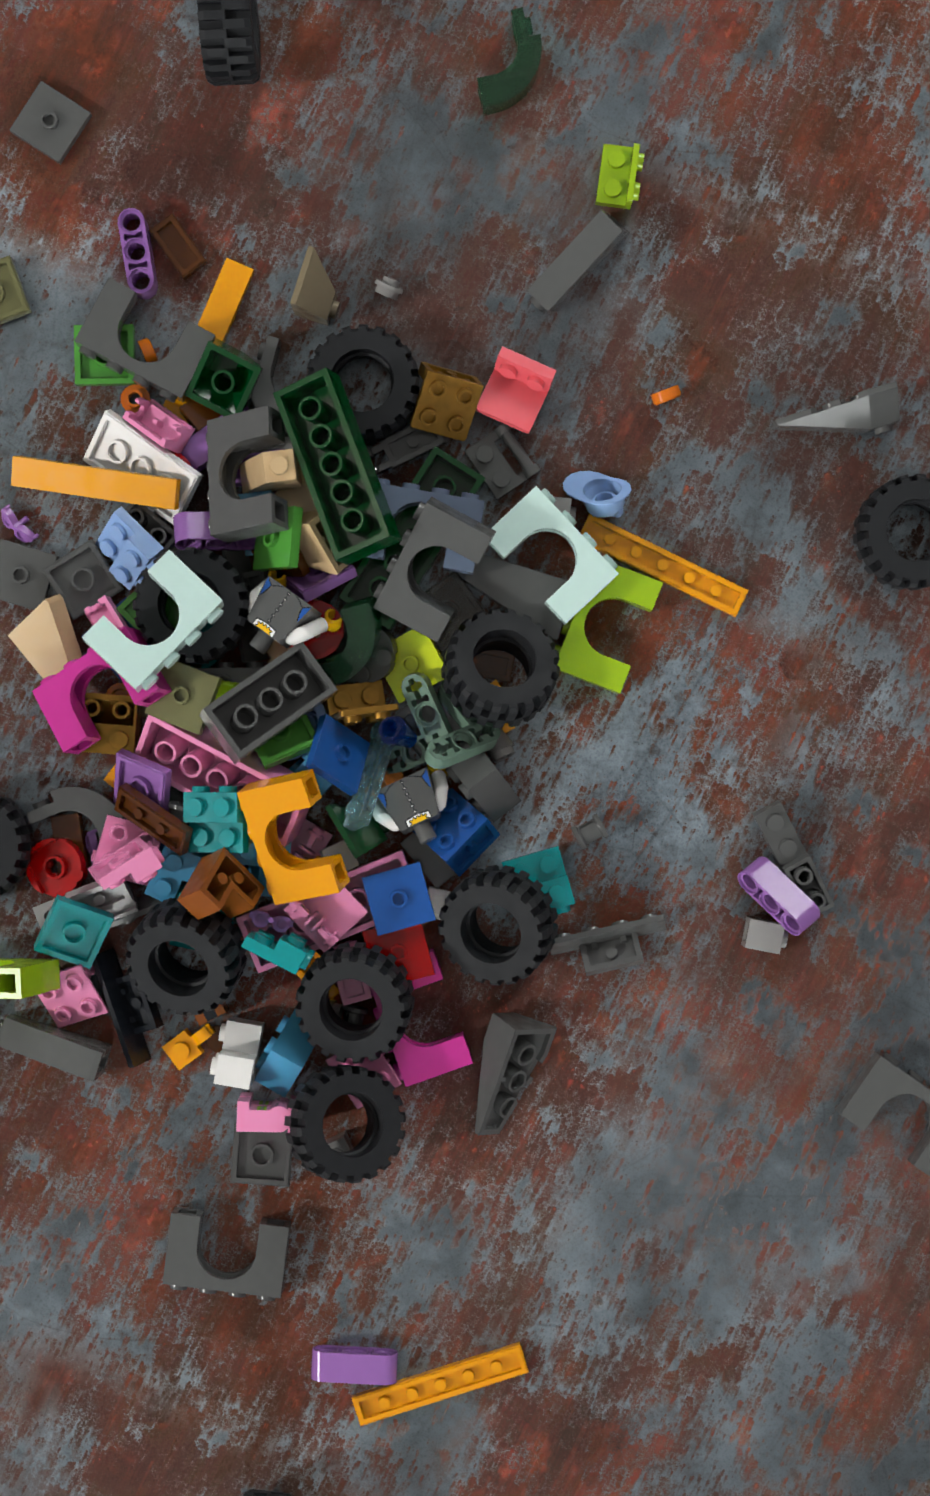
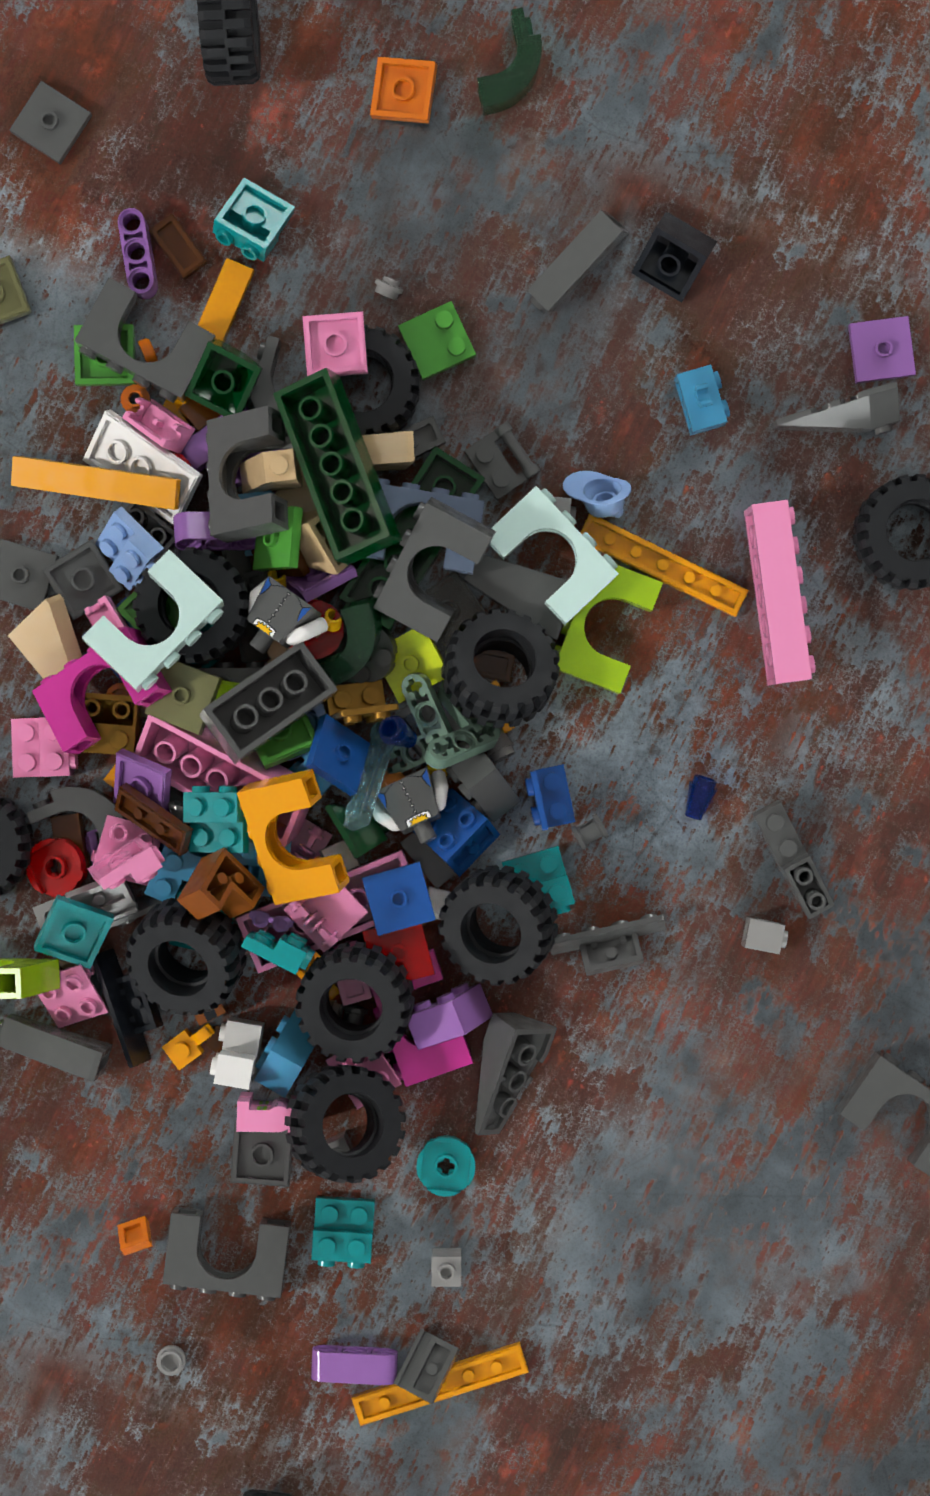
medium lavender piece [1,504,39,543] -> none
dark tan slope [290,245,340,326] -> none
pearl gold bracket [410,361,484,441] -> none
coral bracket [476,346,557,434] -> none
lime bracket [595,143,644,210] -> none
orange tile [650,385,681,406] -> none
medium lavender beam [737,856,820,936] -> none
none -> bright pink plate [11,717,78,778]
none -> orange plate [117,1216,152,1256]
none -> light grey plate [156,1345,186,1376]
none -> teal plate [212,178,295,262]
none -> bright pink plate [302,311,368,376]
none -> teal plate [311,1196,375,1269]
none -> tan slope [362,431,415,471]
none -> orange plate [370,57,438,124]
none -> dark grey plate [394,1329,460,1405]
none -> bright green plate [398,301,476,381]
none -> medium lavender brick [408,983,492,1050]
none -> teal plate [416,1135,476,1197]
none -> light grey brick [431,1248,461,1287]
none -> blue bracket [524,764,575,831]
none -> black slope [631,211,717,303]
none -> dark azure brick [674,364,730,436]
none -> clear blue cone [685,774,718,820]
none -> bright pink brick [744,500,815,686]
none -> medium lavender plate [848,316,916,384]

